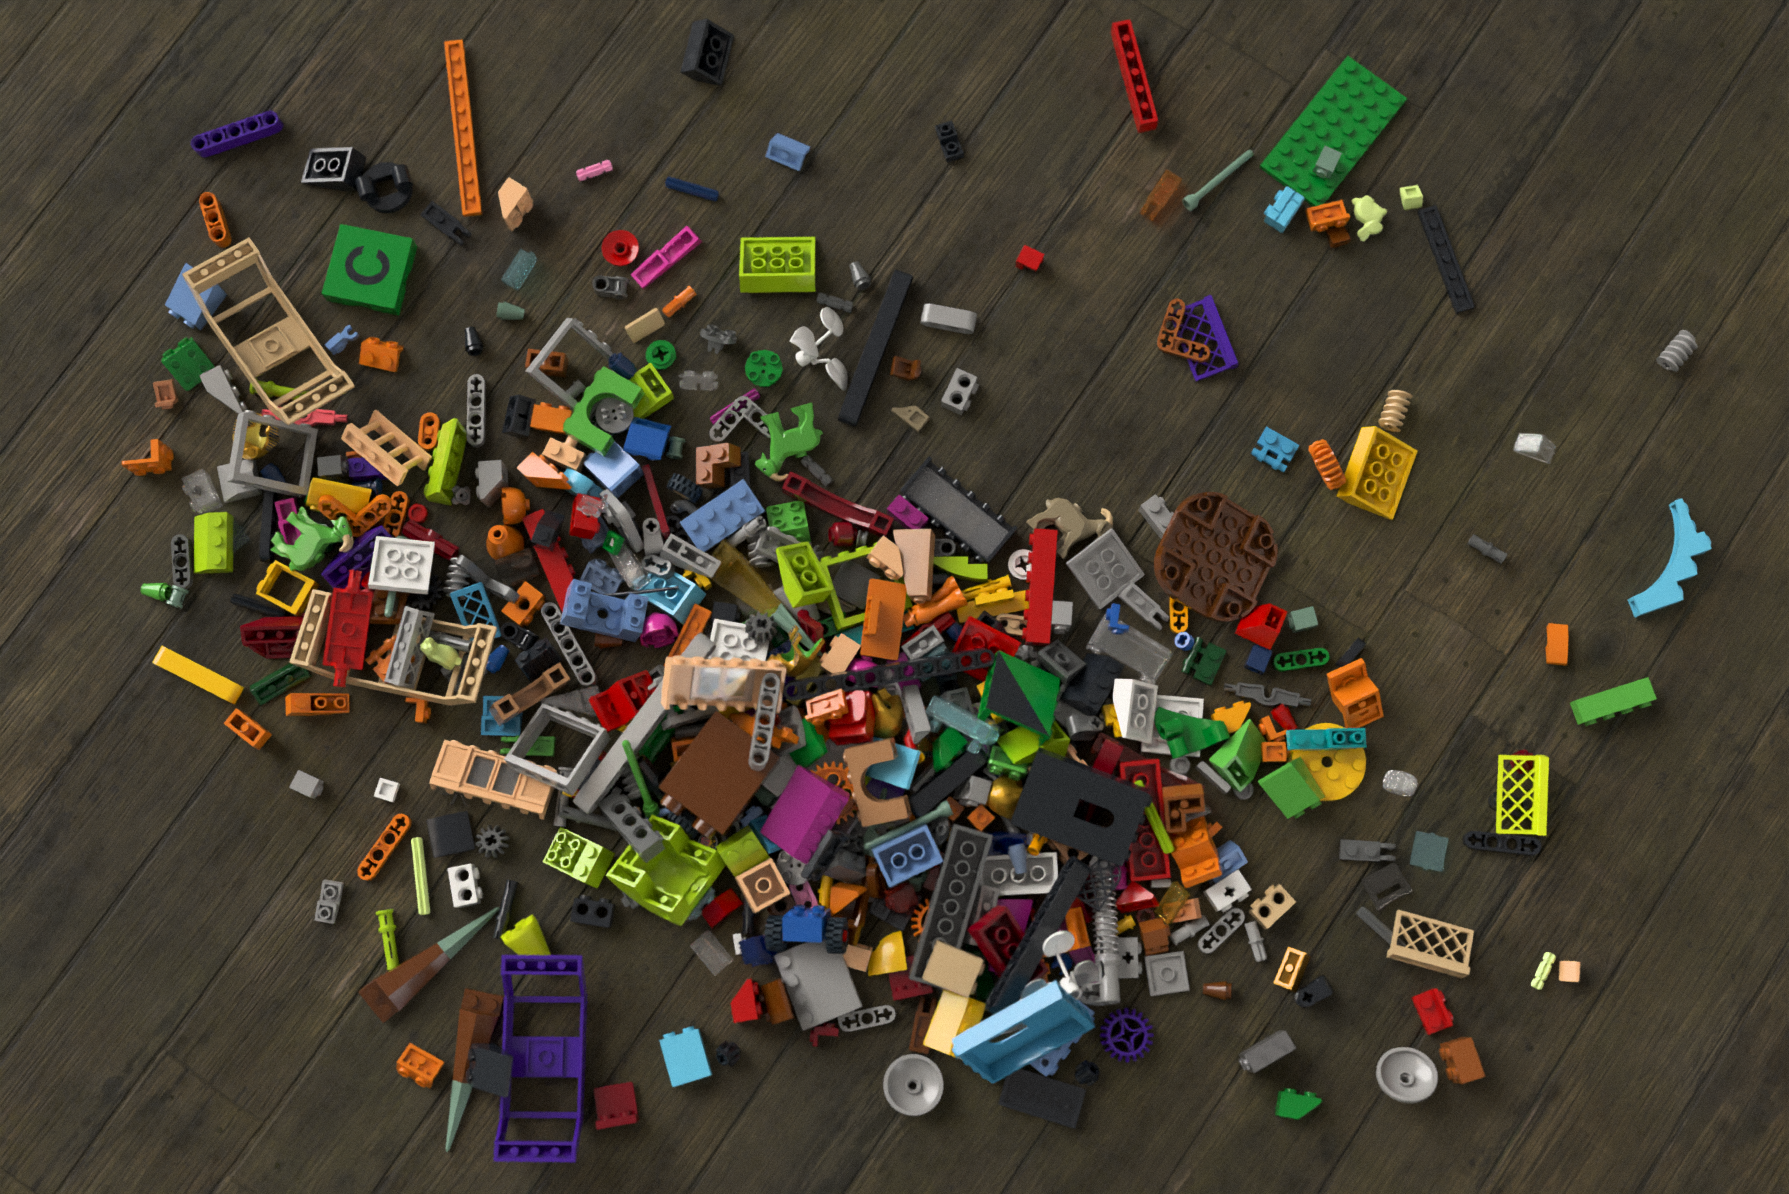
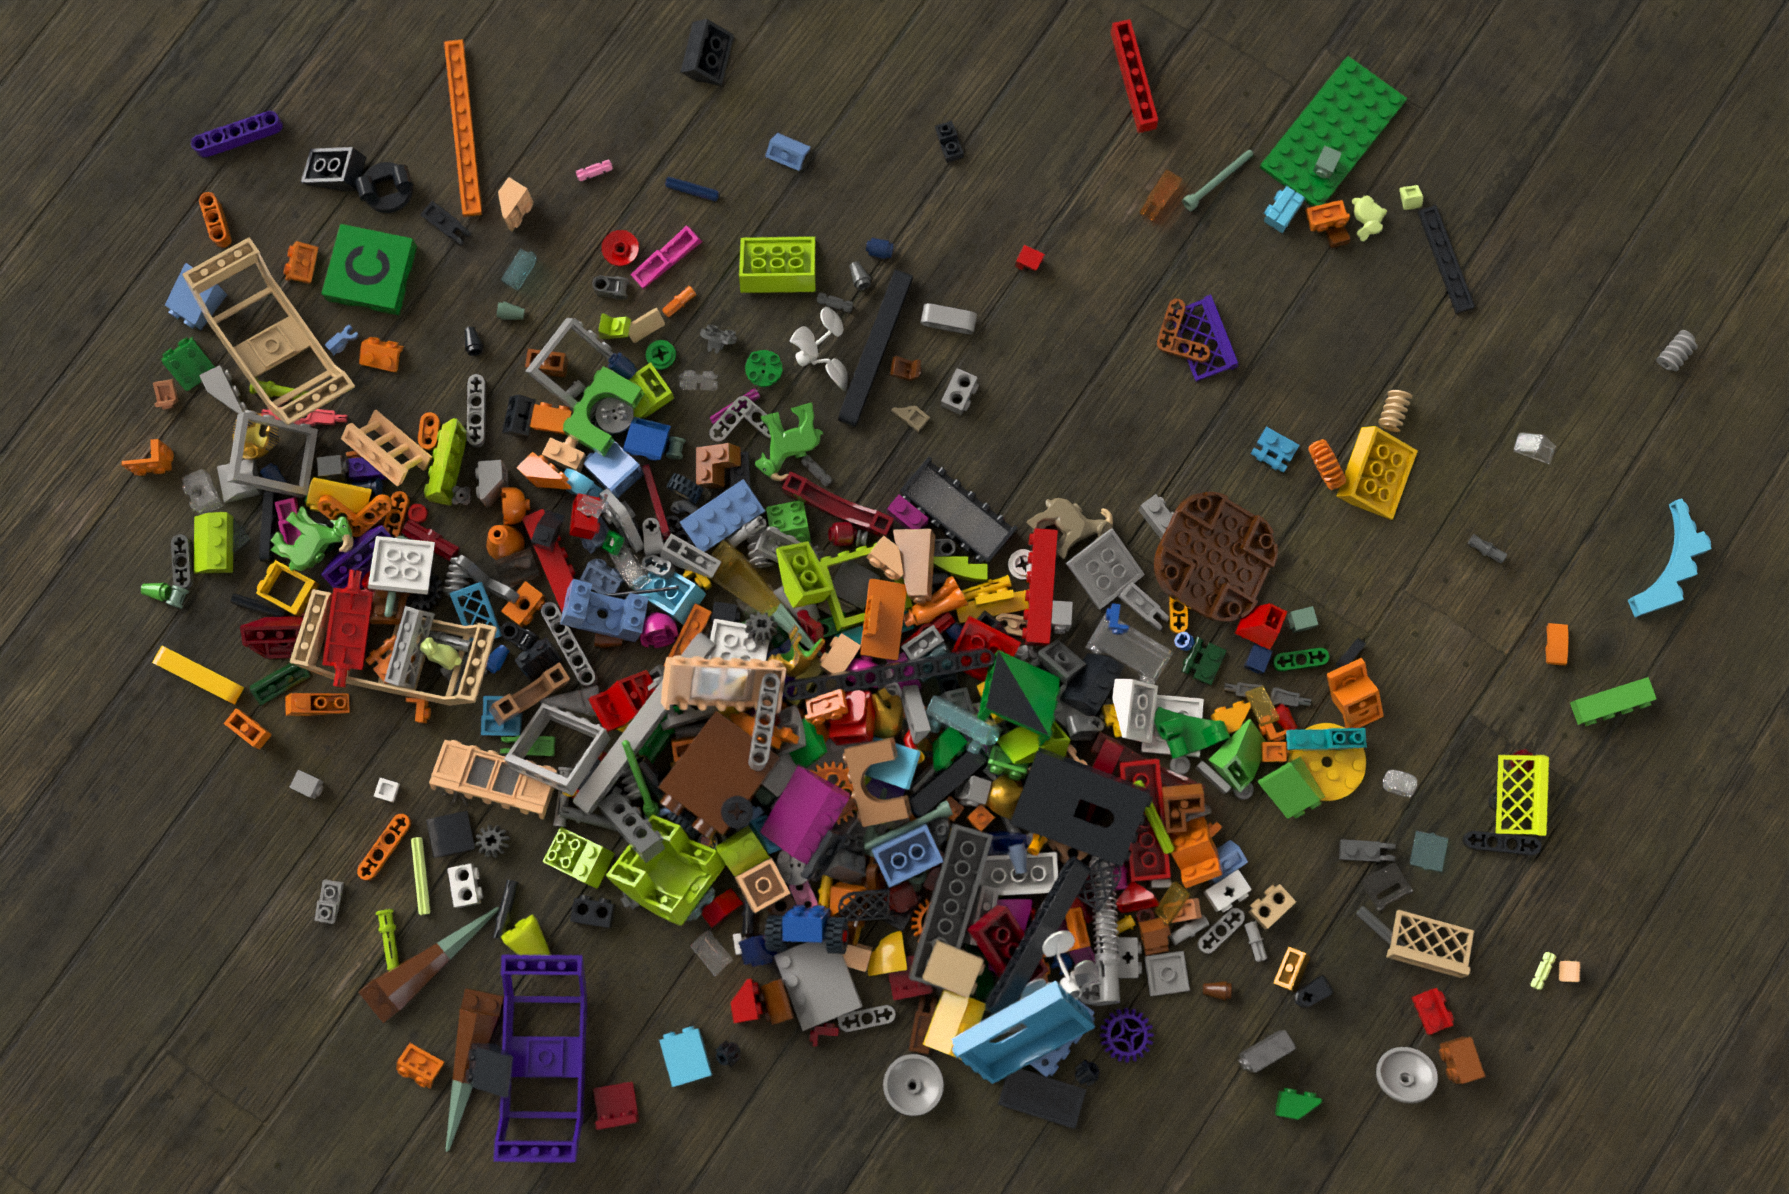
none -> orange bracket [284,241,318,284]
none -> lime slope [598,313,631,339]
none -> black gear [721,796,753,828]
none -> black window [838,889,890,921]
none -> dark blue brick [866,237,894,259]
none -> clear yellow tile [1245,686,1279,727]

